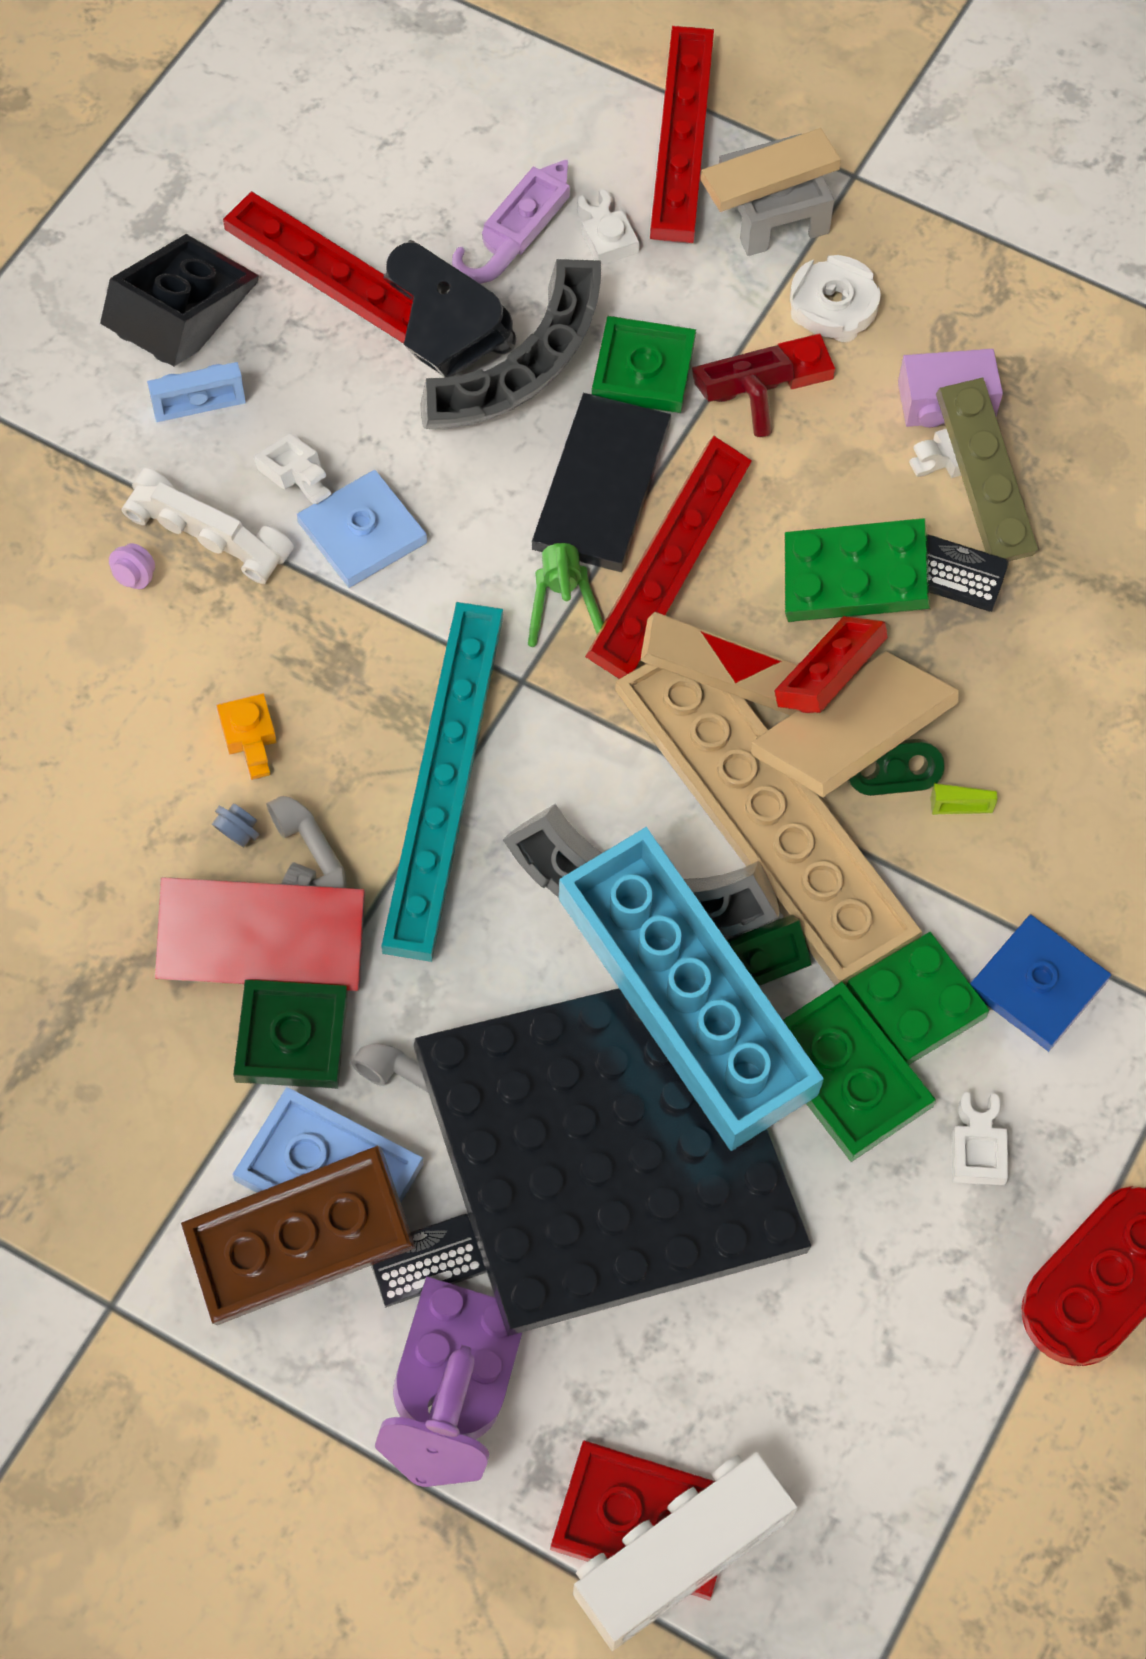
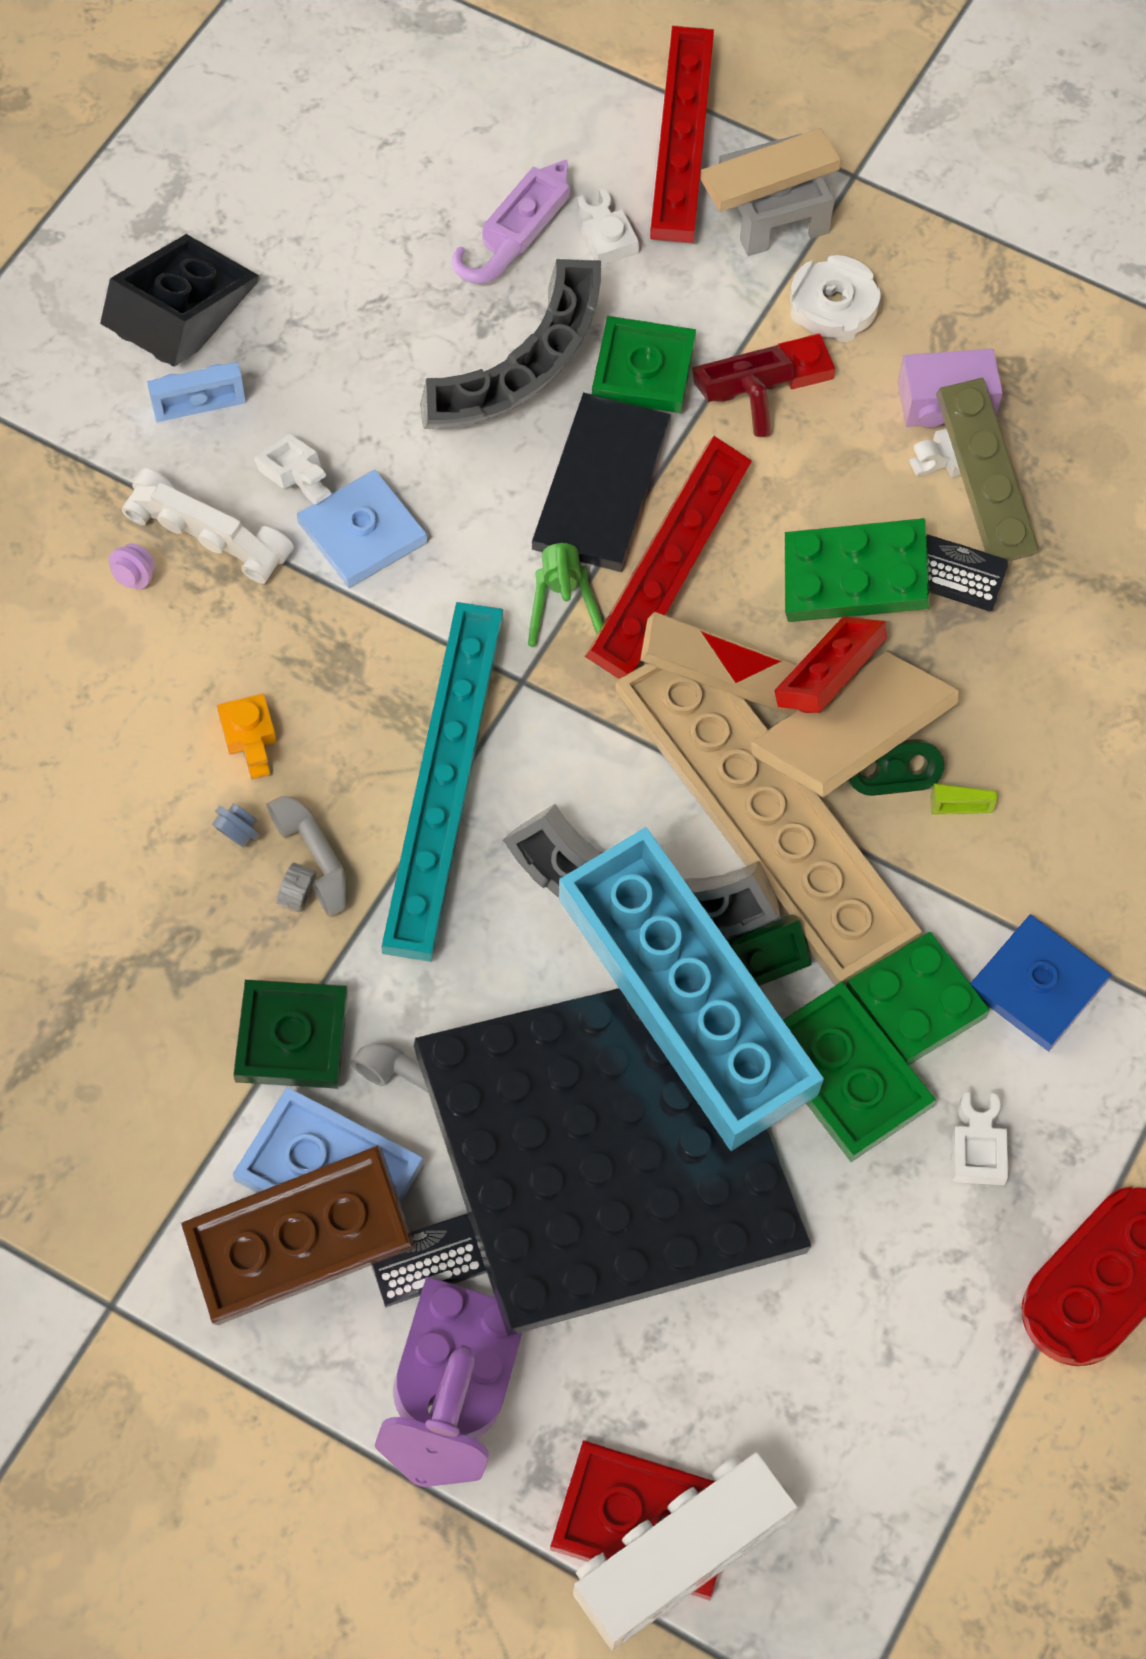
tile [155,877,365,991] -> none
red plate [223,191,413,344] -> none
black piece [383,240,516,377] -> none

